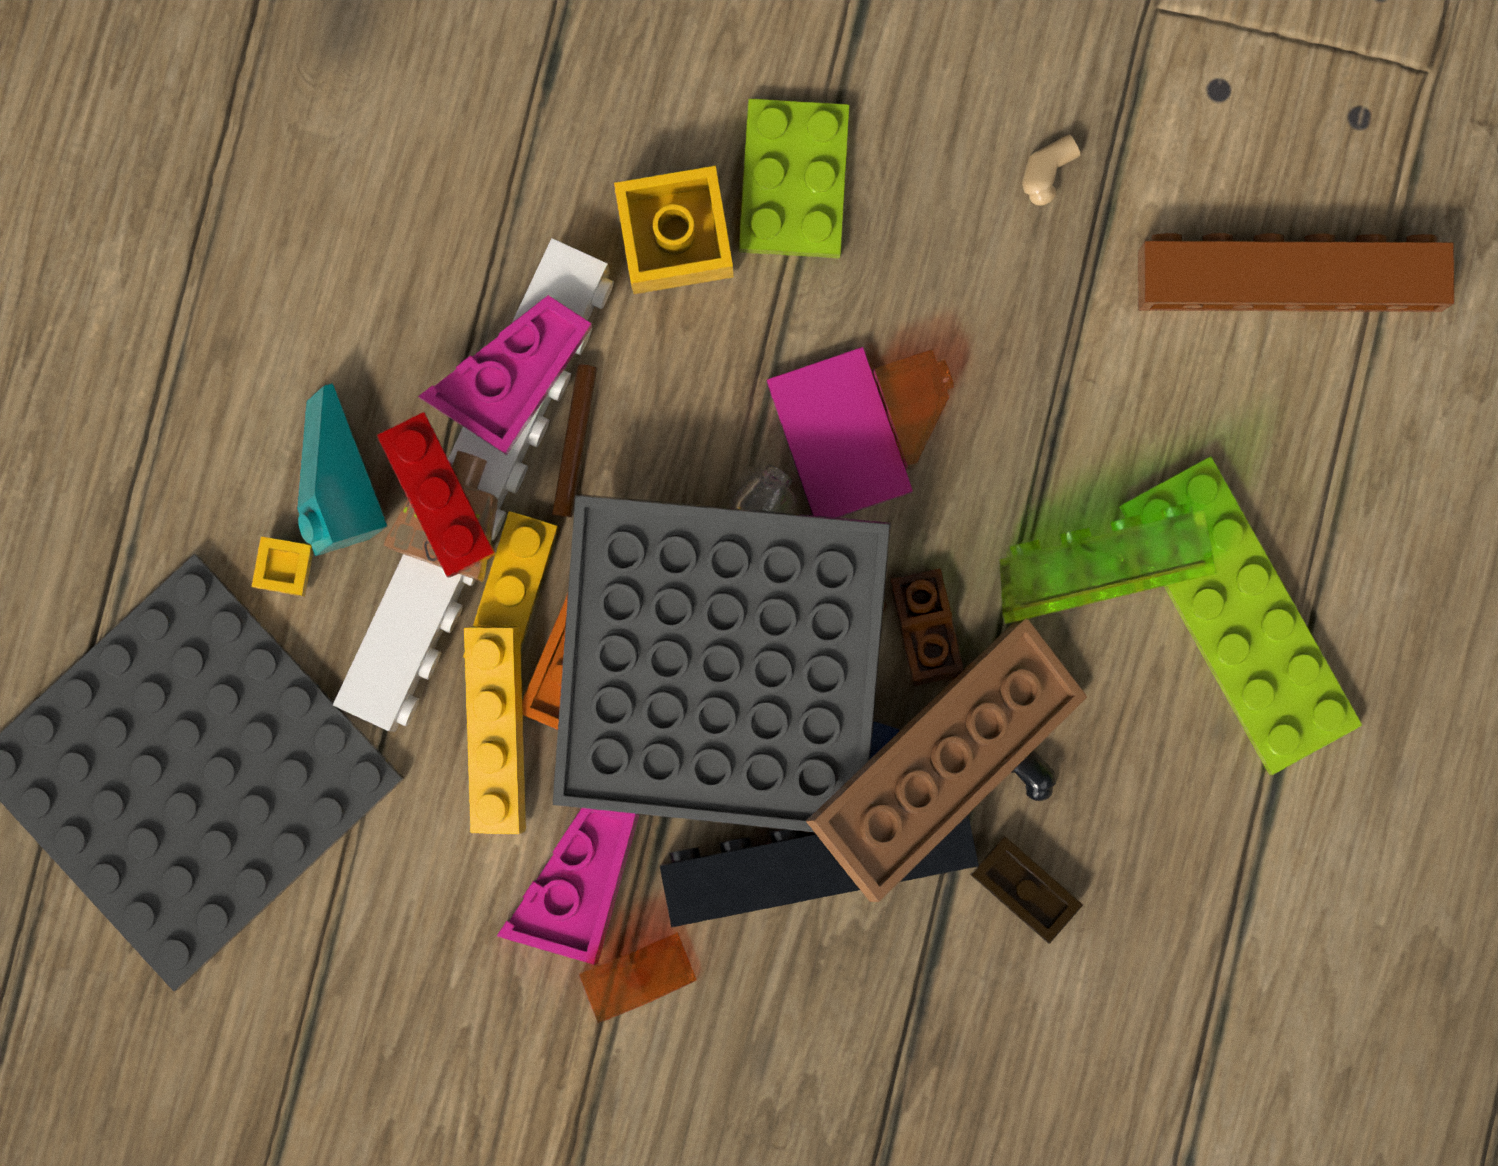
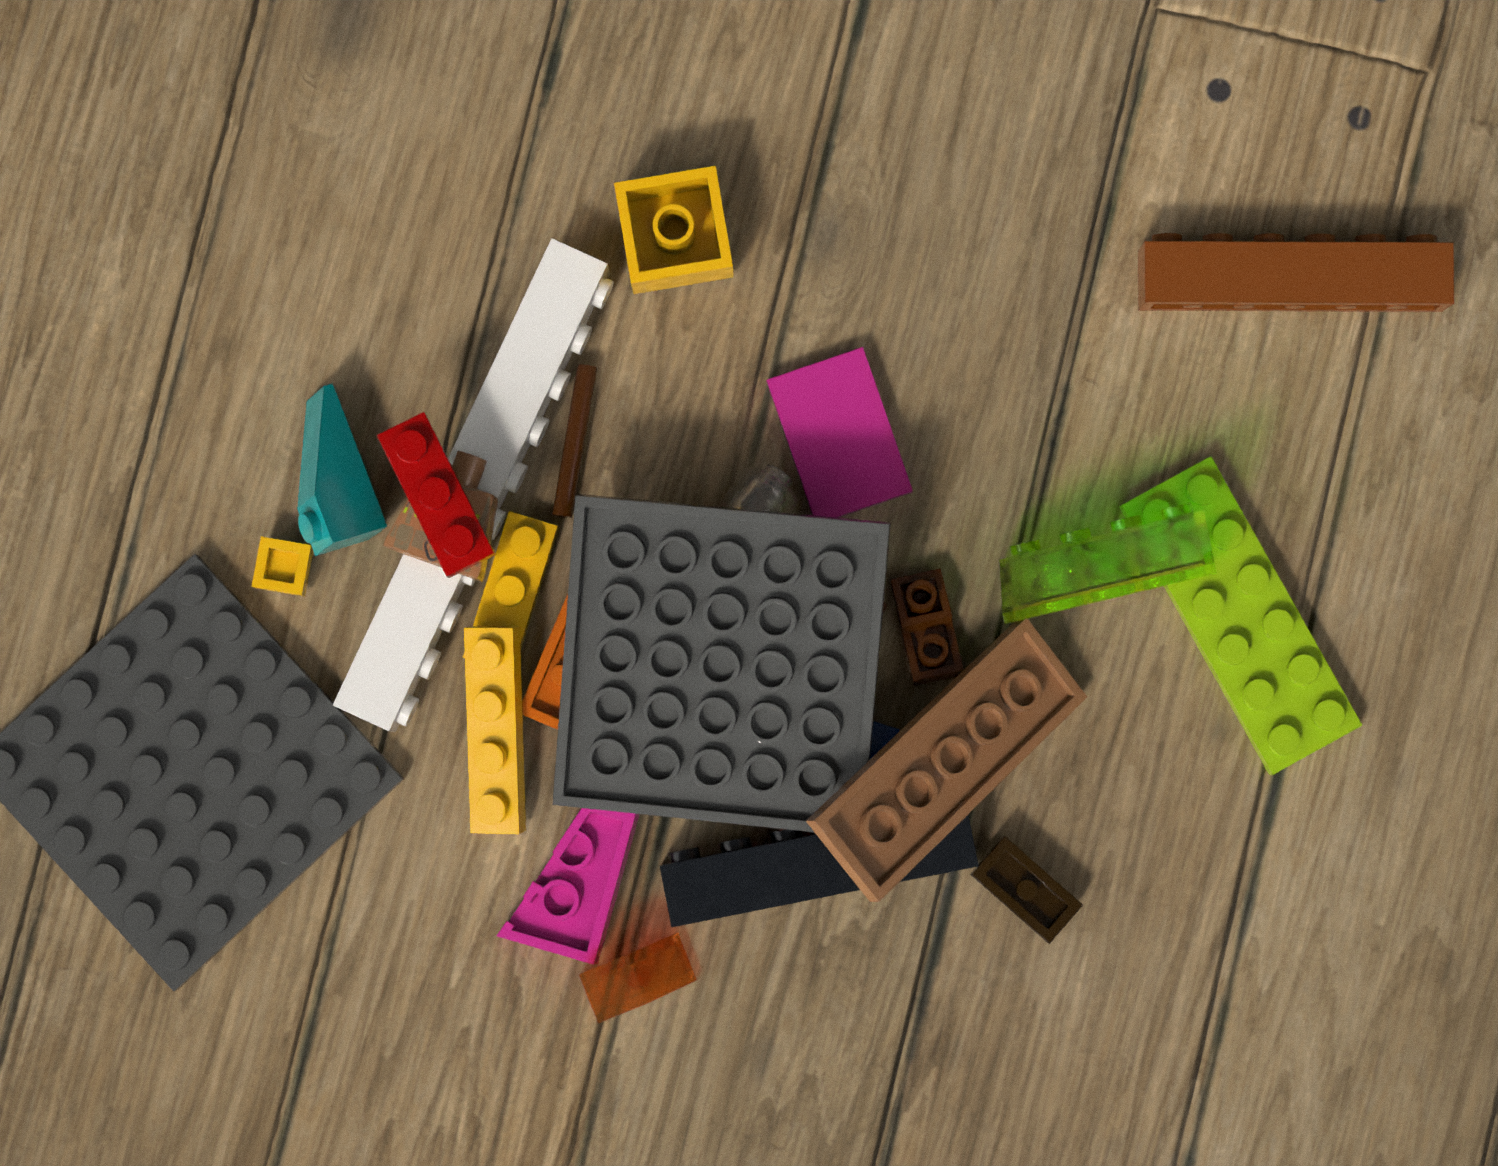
dark pink wing [418,295,593,455] -> none
lime plate [739,99,849,258] -> none
clear orange slope [873,349,954,471] -> none
black arm [1011,750,1056,801] -> none
tan arm [1022,134,1081,206] -> none

